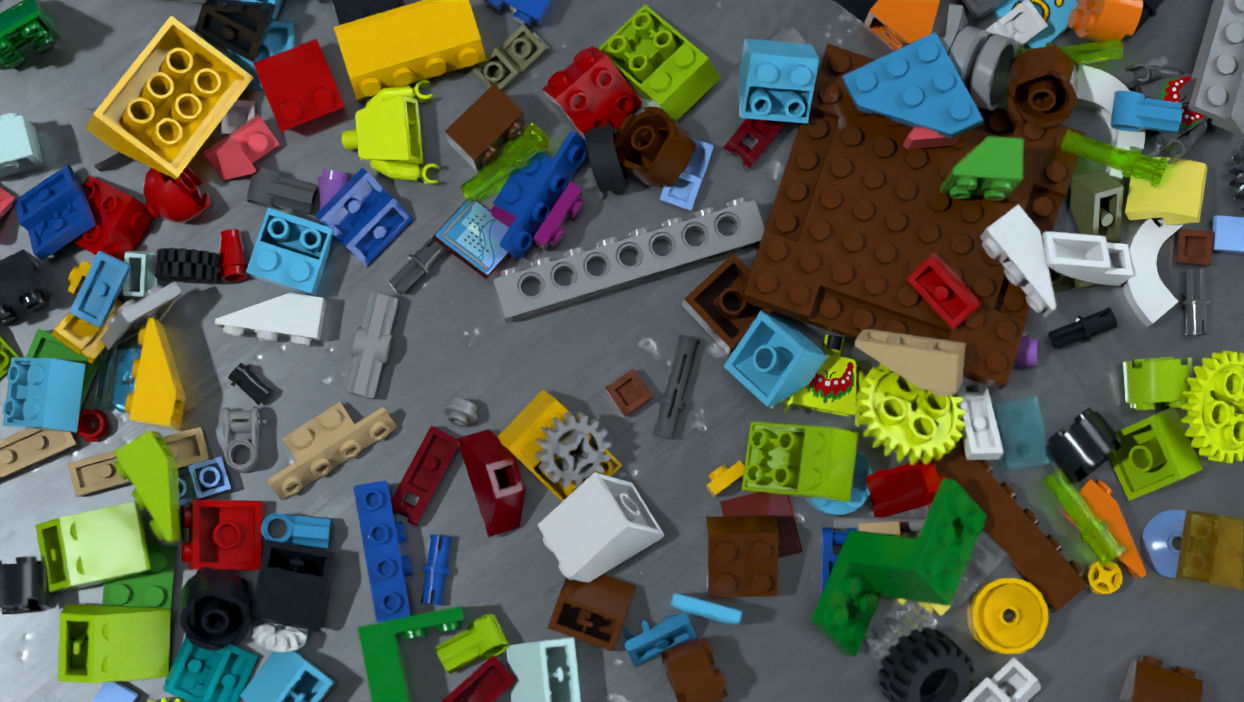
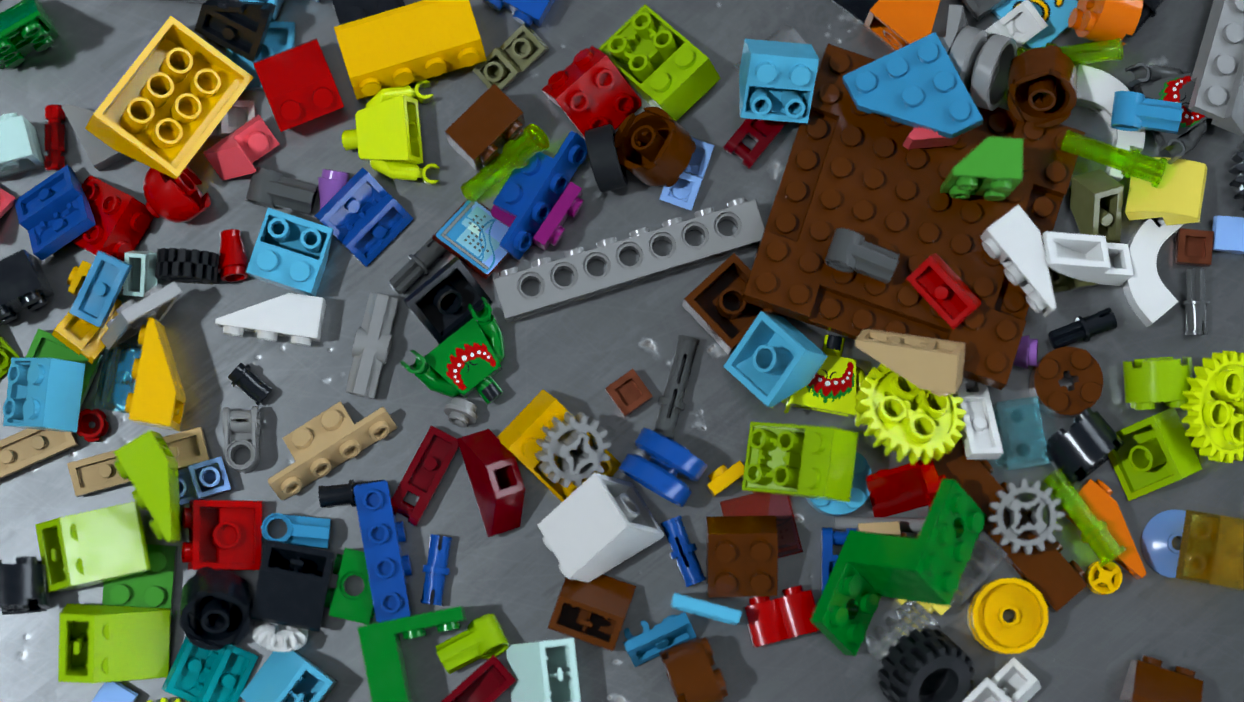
none -> red axle [44,104,65,172]
none -> black axle [318,480,384,508]
none -> green brick [325,548,375,625]
none -> green torso [401,297,505,404]
none -> black slope [404,256,493,344]
none -> blue wheel [619,427,708,508]
none -> blue pin [660,516,706,588]
none -> red brick [743,585,819,648]
none -> dark grey piece [825,228,899,284]
none -> light grey gear [987,479,1065,555]
none -> reddish brown brick [1029,347,1103,419]

